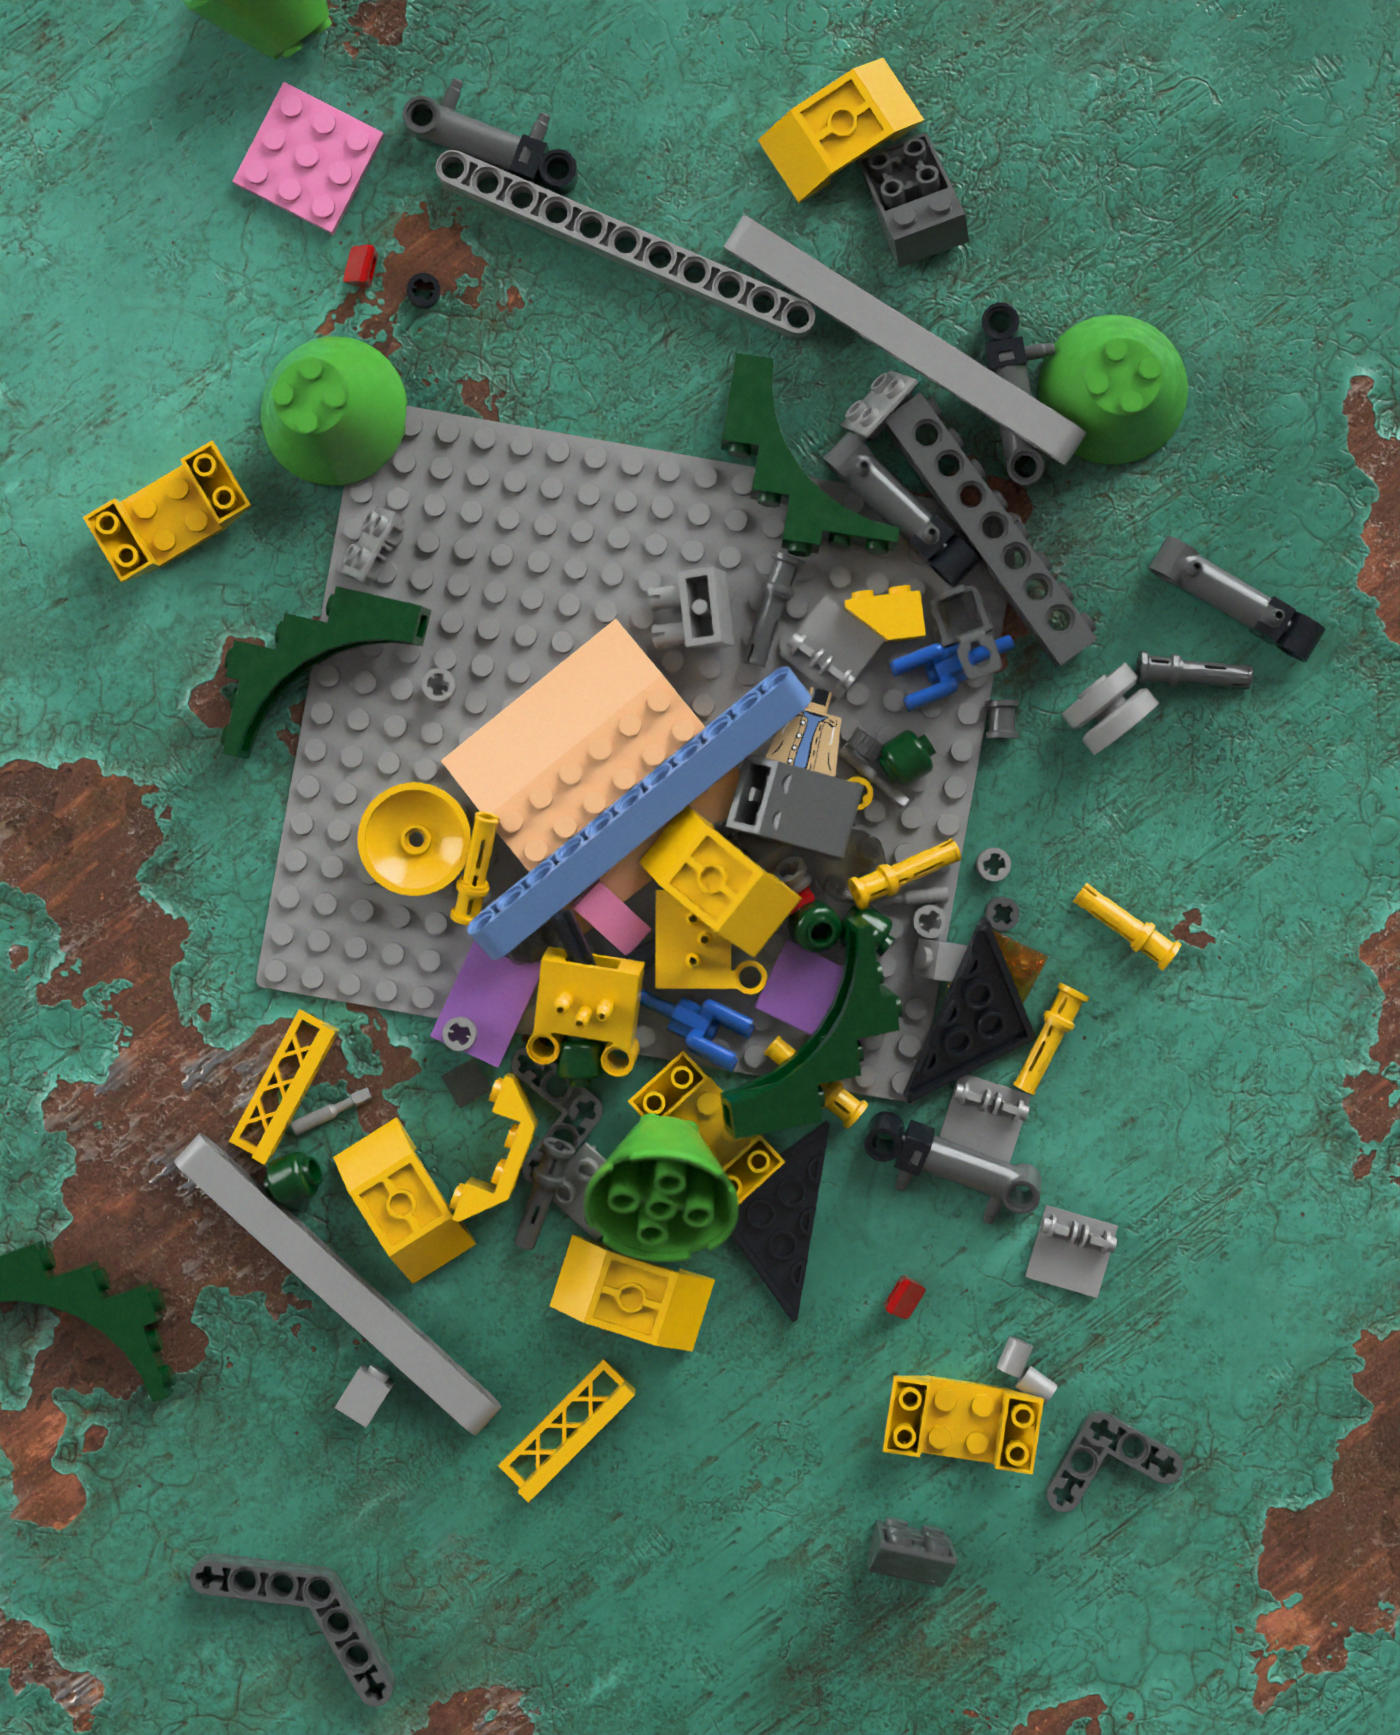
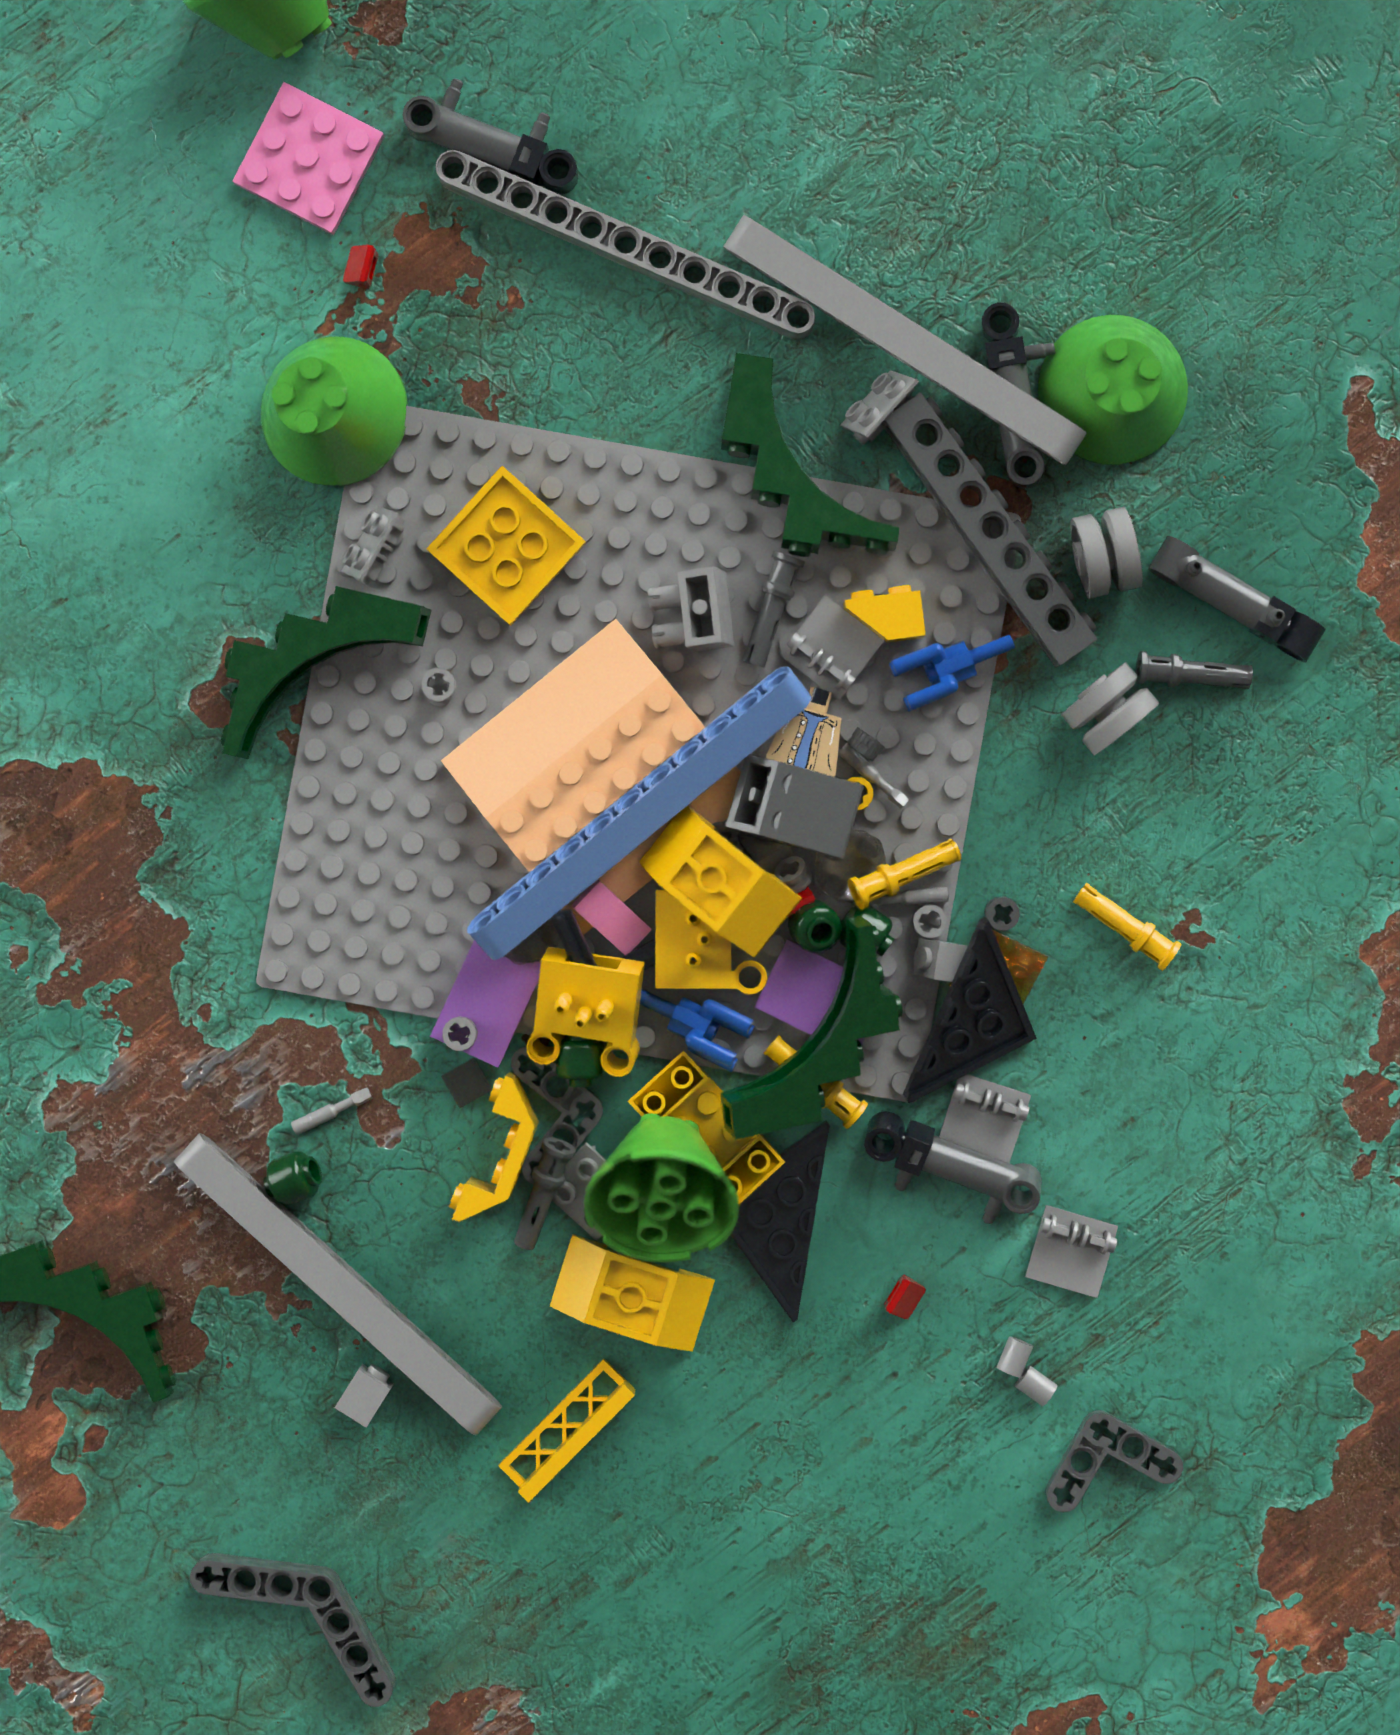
yellow slope [83,440,252,583] -> none
yellow fence [229,1009,340,1165] -> none
yellow slope [333,1117,477,1284] -> none
yellow dish [357,782,471,896] -> none
black bush [407,273,440,309] -> none
yellow pin [450,811,499,926] -> none
yellow slope [758,58,924,203] -> none
dark grey piece [822,432,980,588] -> none
dark grey slope [857,132,969,268] -> none
dark grey slope [867,1517,958,1588] -> none
dark green head [877,730,936,786] -> none
yellow slope [882,1376,1044,1475] -> none
dark grey piece [930,585,1002,680] -> none
light grey bush [976,847,1011,881] -> none
dark grey bush [985,700,1019,739] -> none
yellow pin [1013,982,1090,1095] -> none
none -> yellow plate [426,466,586,626]
none -> light grey wheel [1070,507,1143,599]

